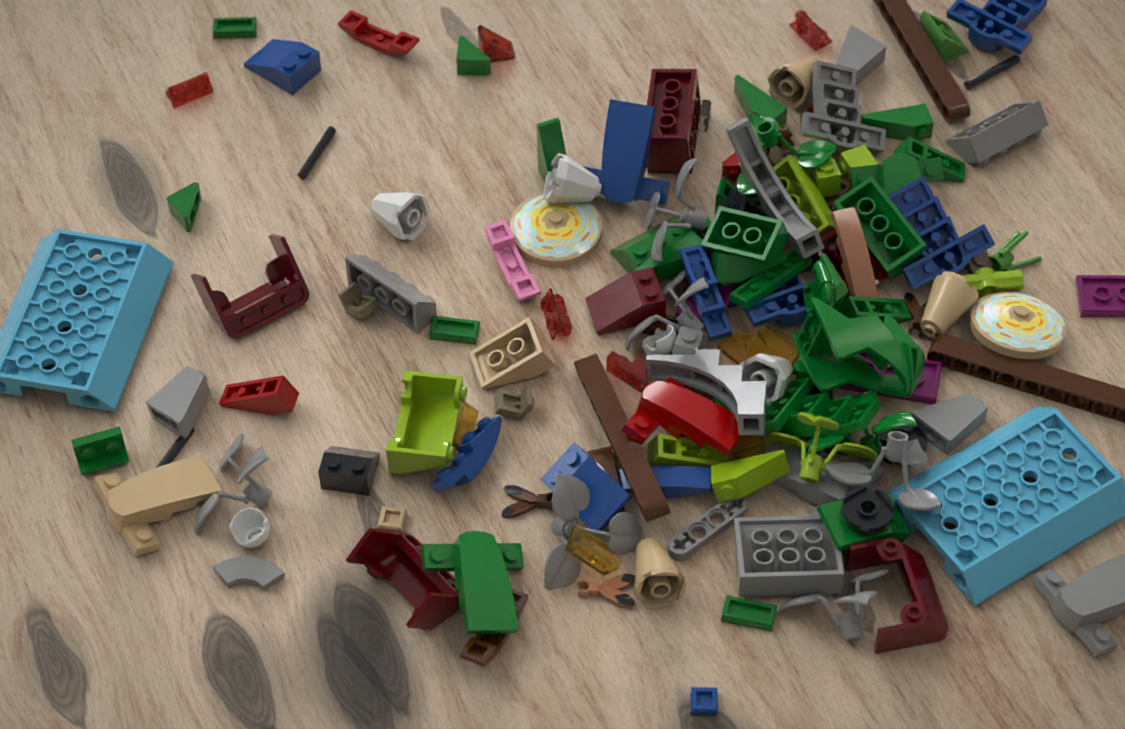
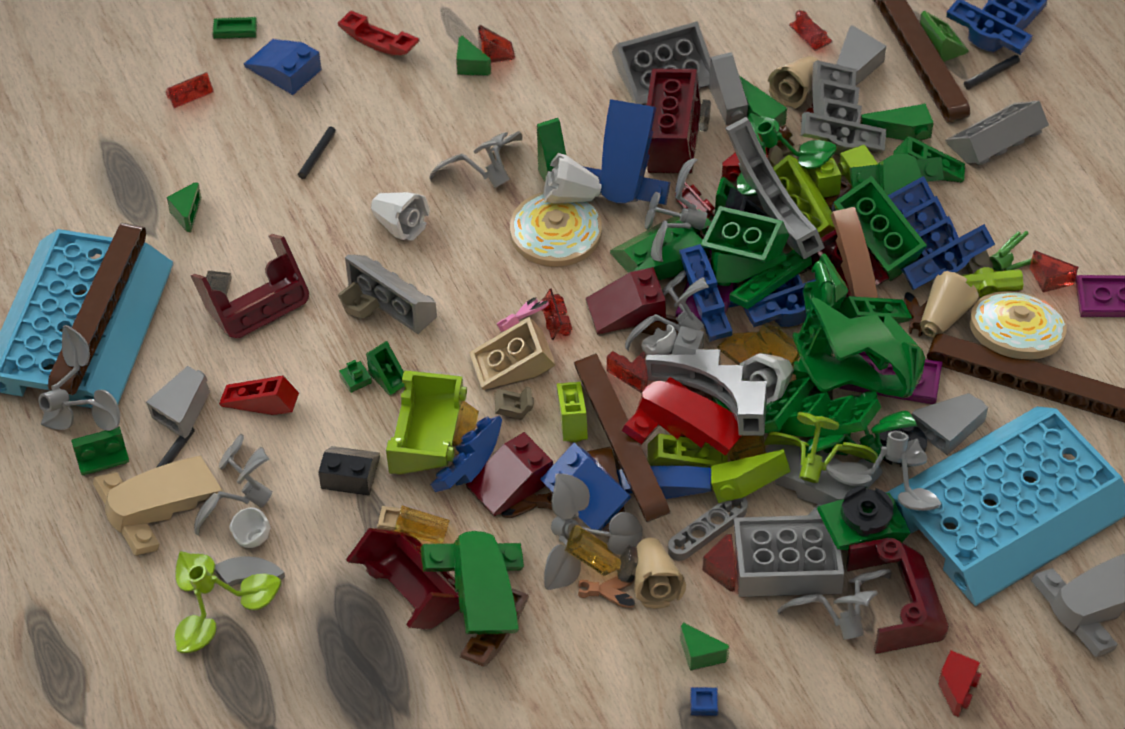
green tile [429,316,480,345] -> none
bright pink slope [484,220,541,301] -> none
green tile [721,595,777,632] -> none
none -> light grey plant [38,325,120,431]
none -> reddish brown beam [48,223,146,395]
none -> lime plant [175,551,282,653]
none -> clear smoke tile [206,270,232,296]
none -> green tile [339,360,372,393]
none -> green slope [366,341,405,395]
none -> clear yellow panel [394,505,450,544]
none -> light grey plant [429,131,523,188]
none -> dark red slope [466,432,553,517]
none -> bright pink piece [497,297,549,332]
none -> lime slope [557,382,588,443]
none -> light grey slope [612,21,710,105]
none -> clear smoke tile [616,545,638,582]
none -> hinge [675,182,715,219]
none -> green slope [680,622,729,671]
none -> clear red slope [702,534,736,591]
none -> light grey slope [709,52,748,125]
none -> red slope [938,650,982,717]
none -> clear red slope [1030,250,1079,293]

